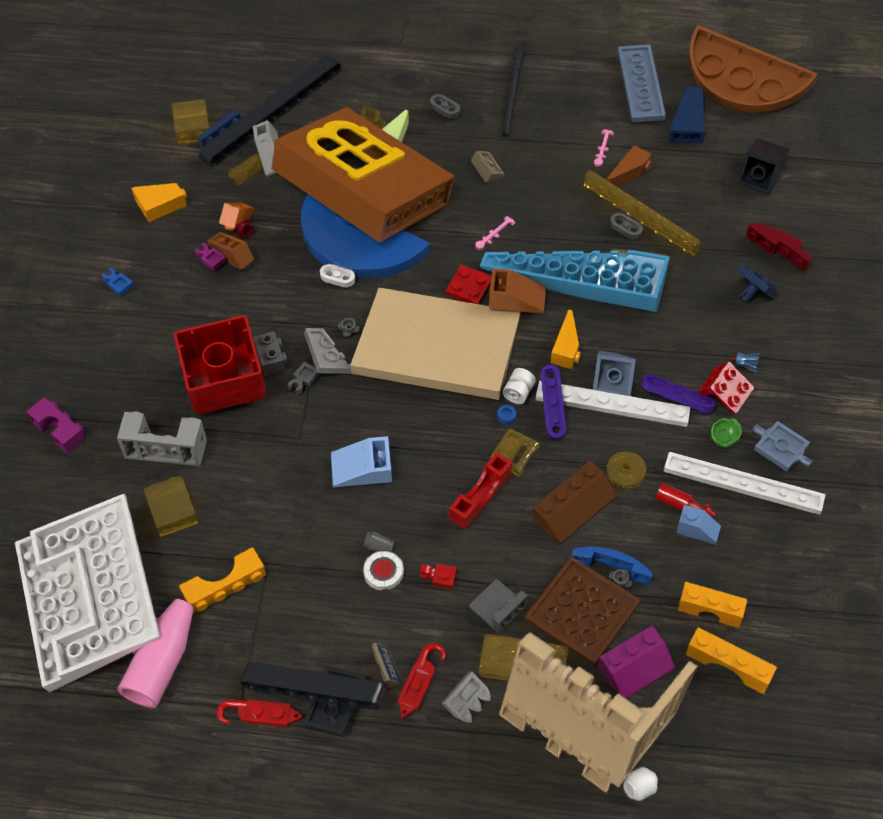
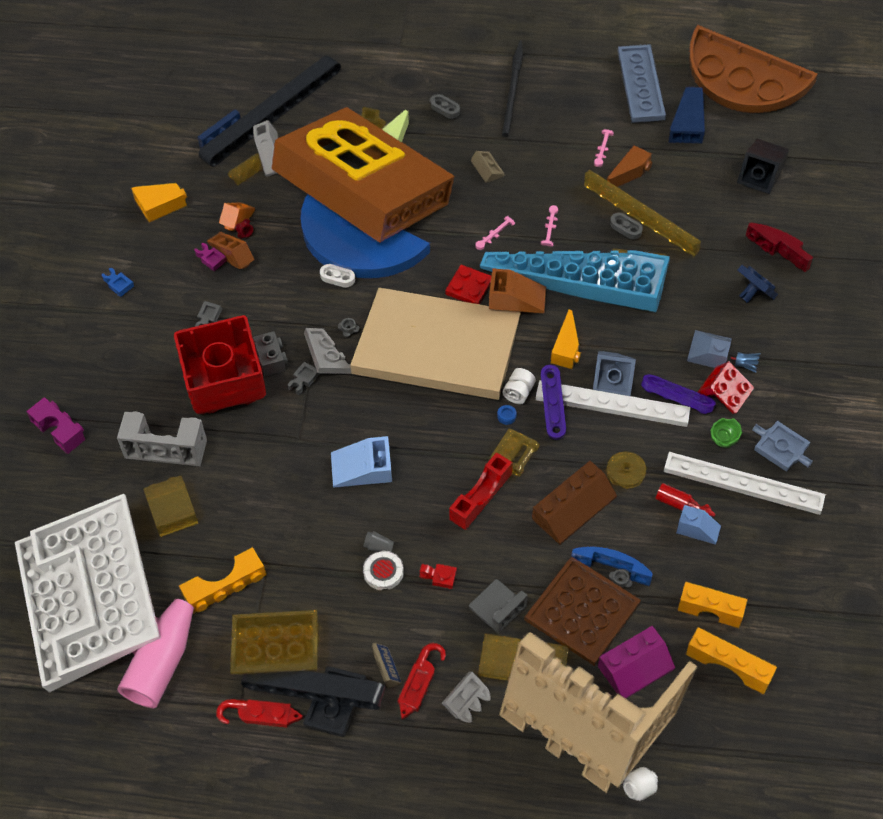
clear yellow panel [172,99,209,144] -> none
none -> dark grey plate [195,301,222,327]
none -> clear yellow slope [230,610,319,674]
none -> bright pink piece [541,206,558,246]
none -> sand blue slope [687,330,732,368]

